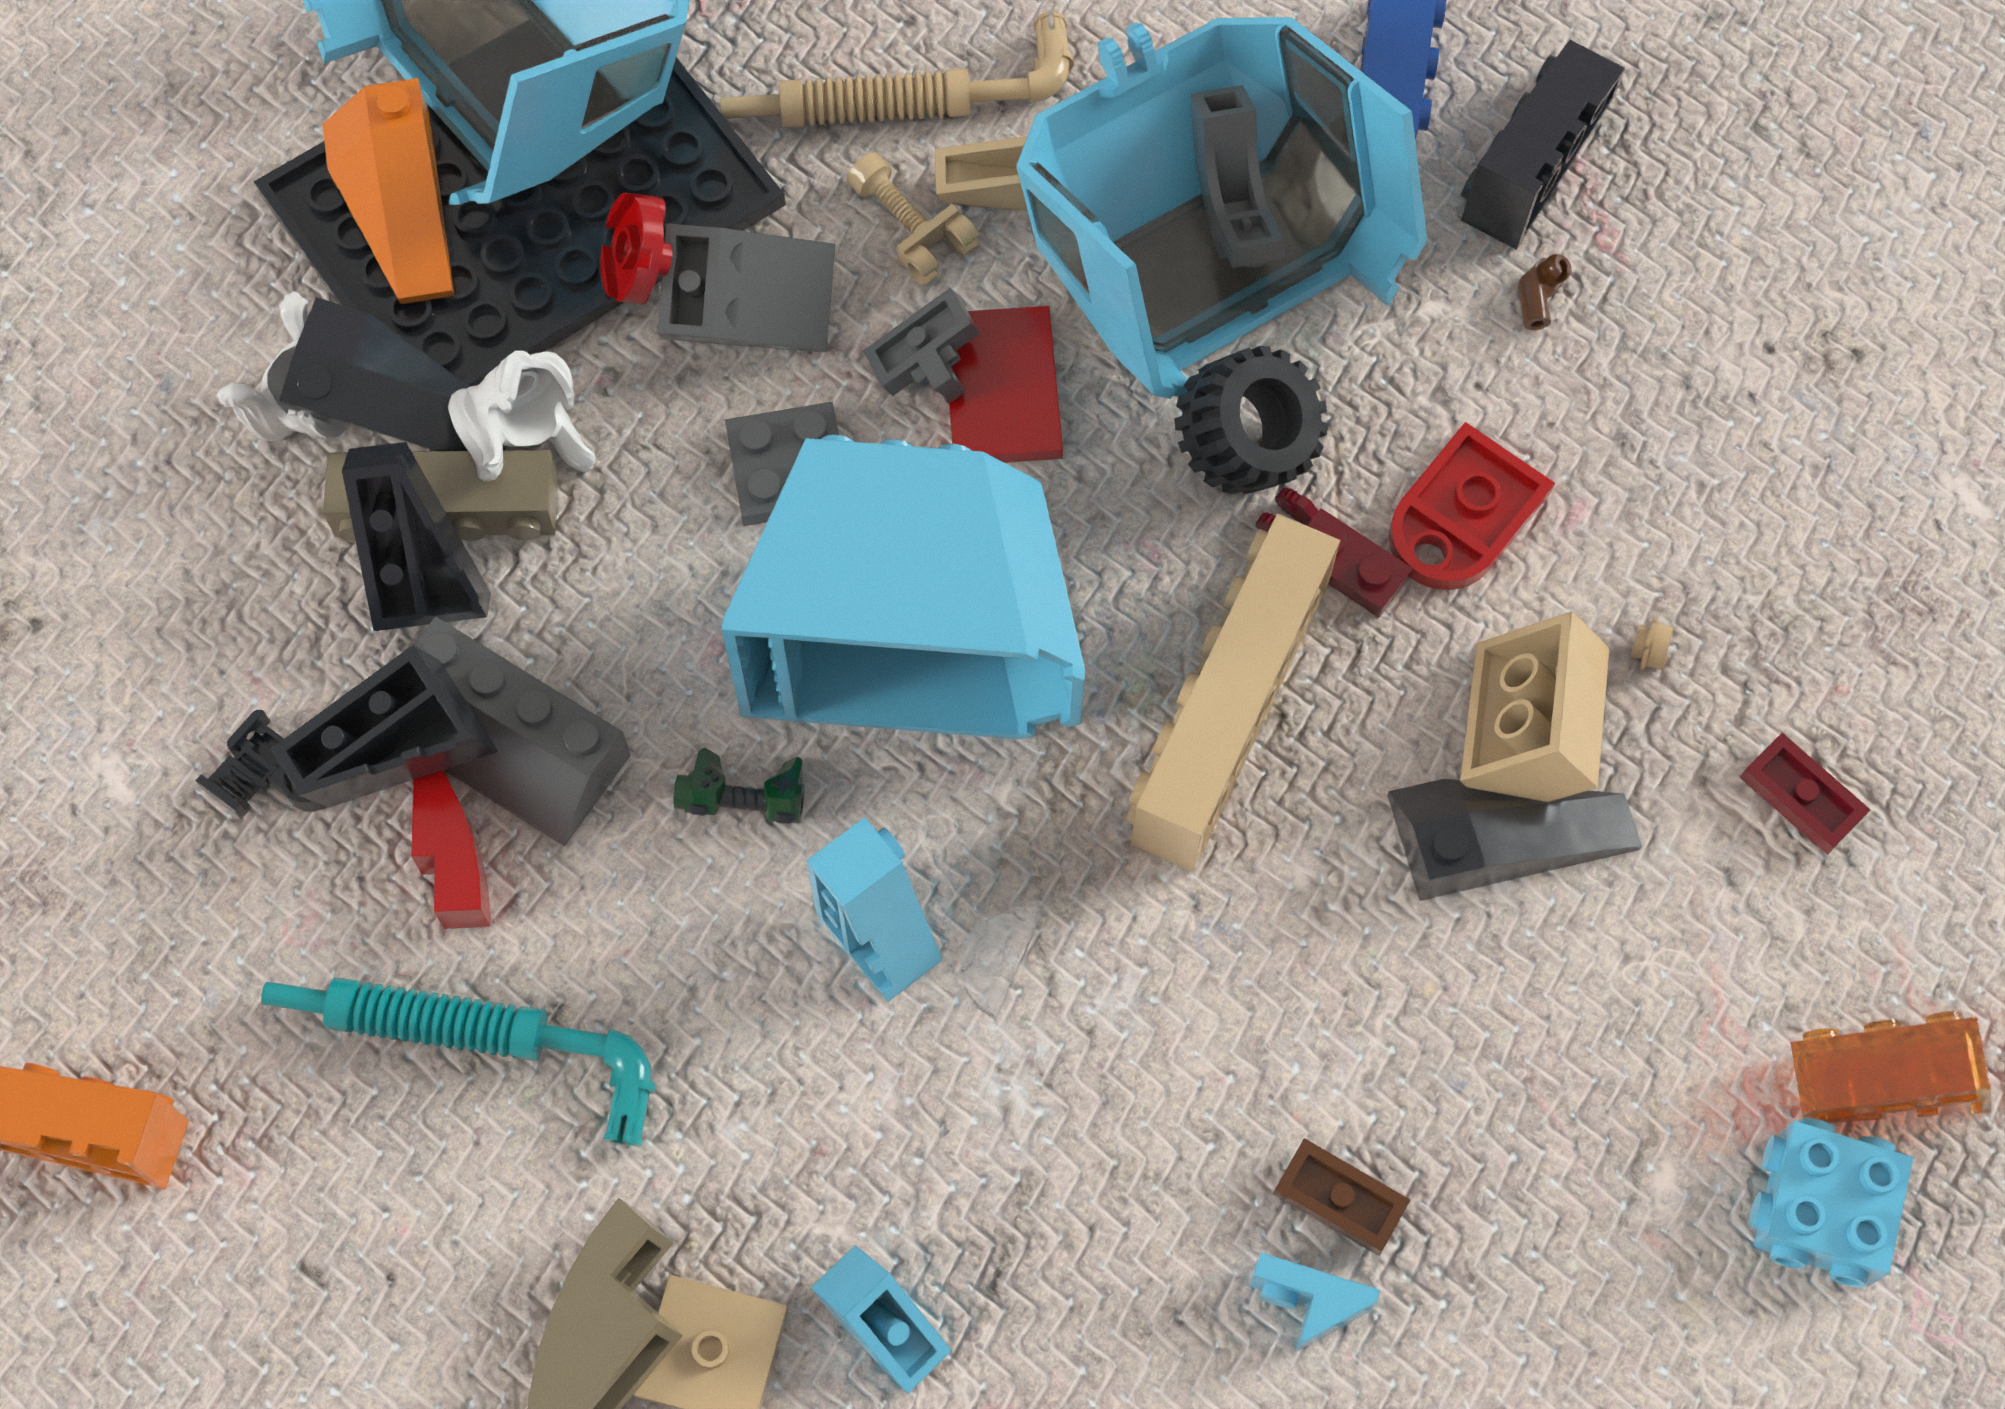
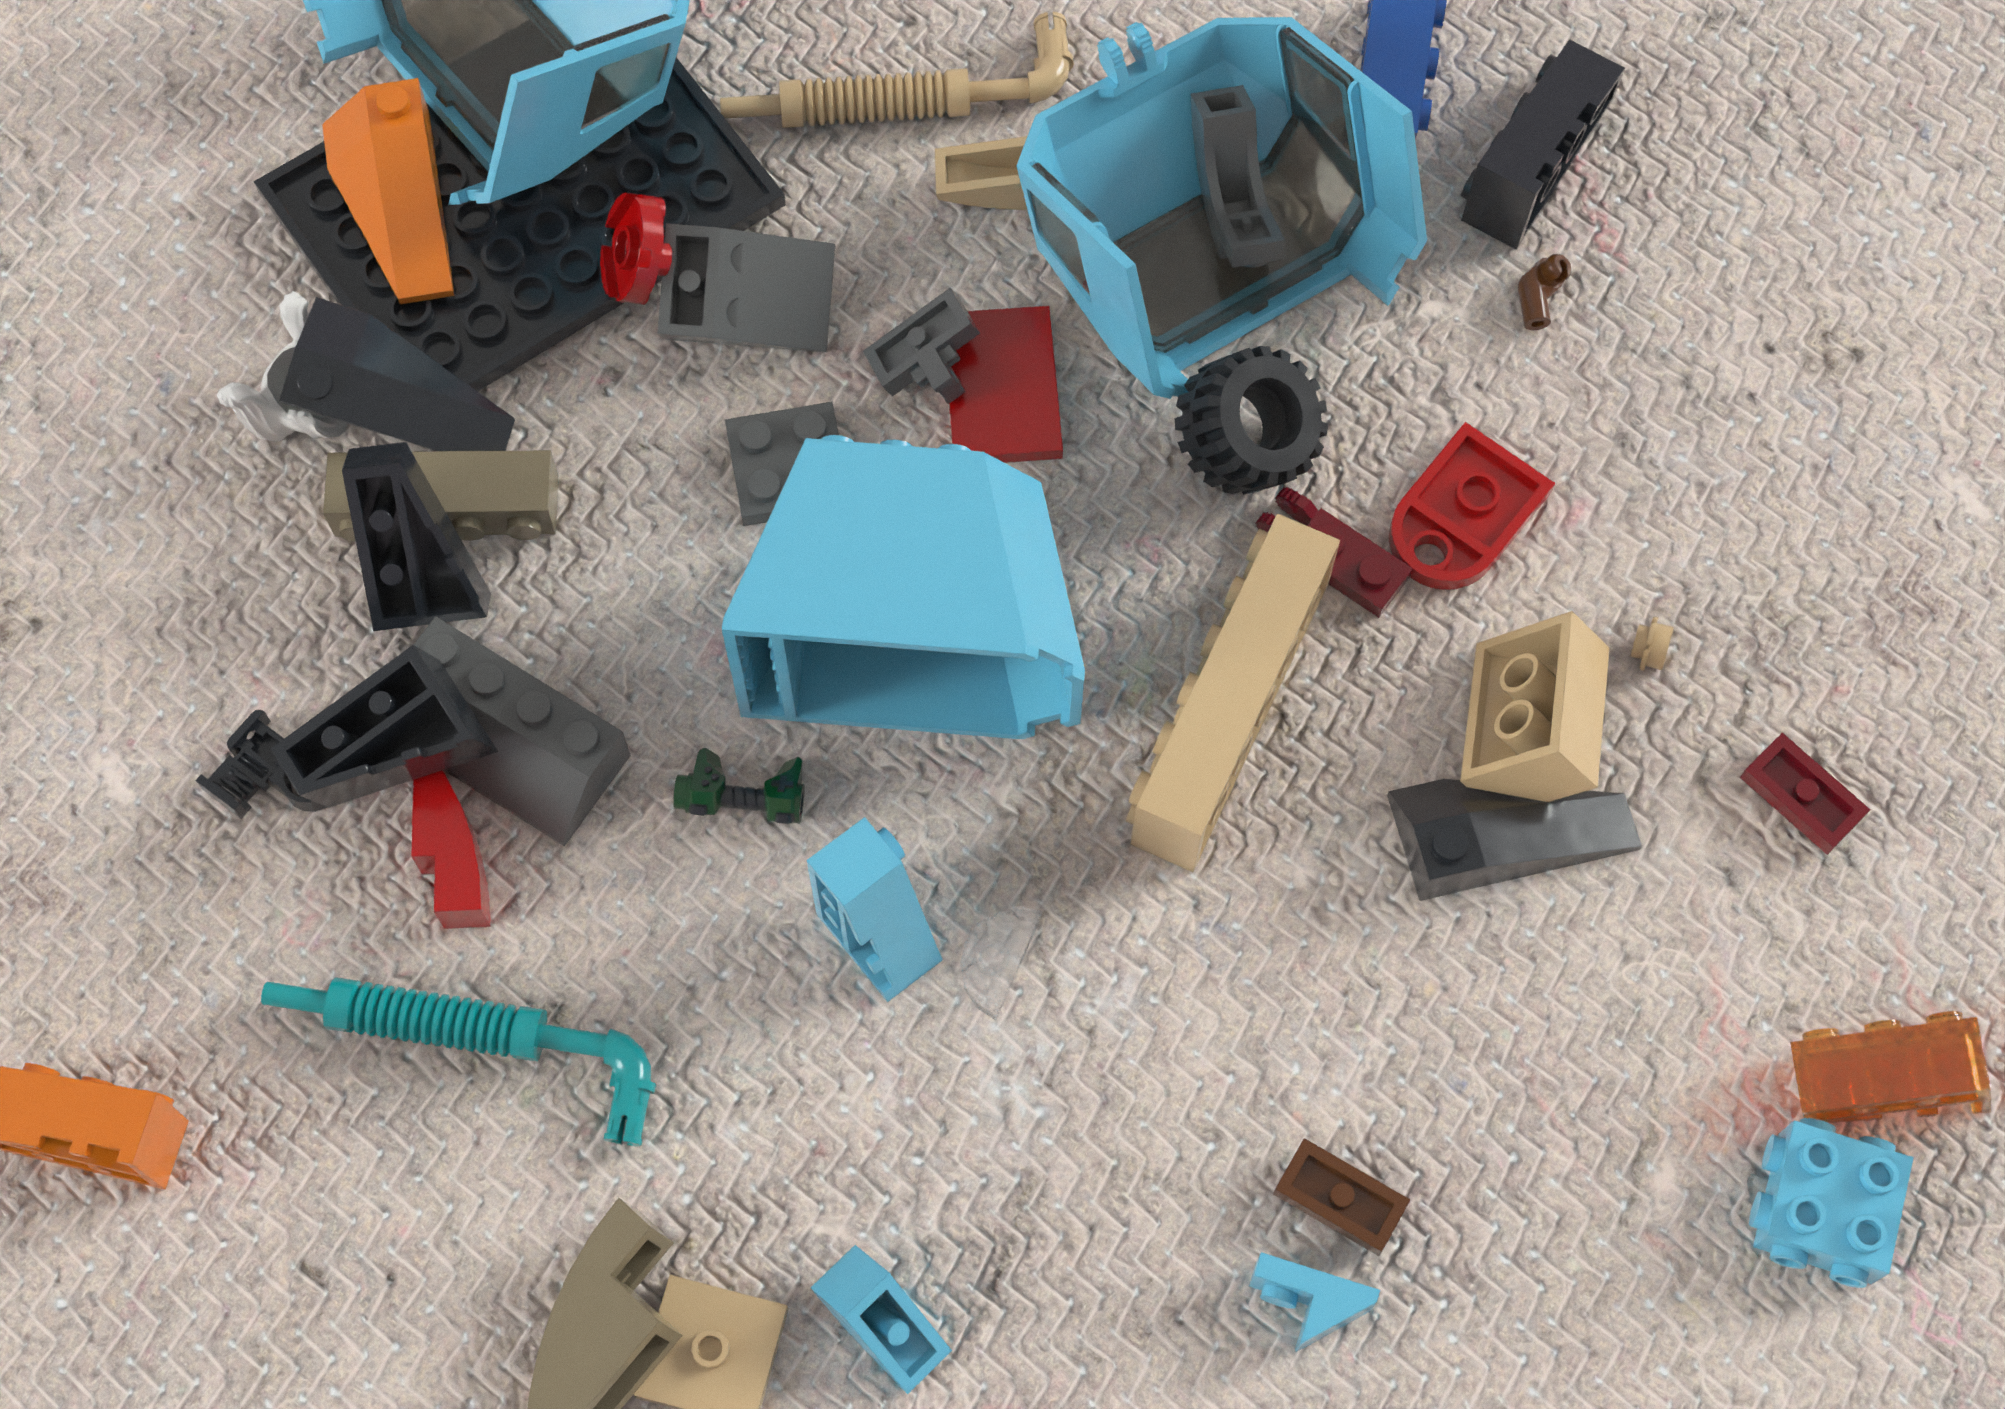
white hair [448,351,595,482] -> none
tan bar [846,152,980,286] -> none

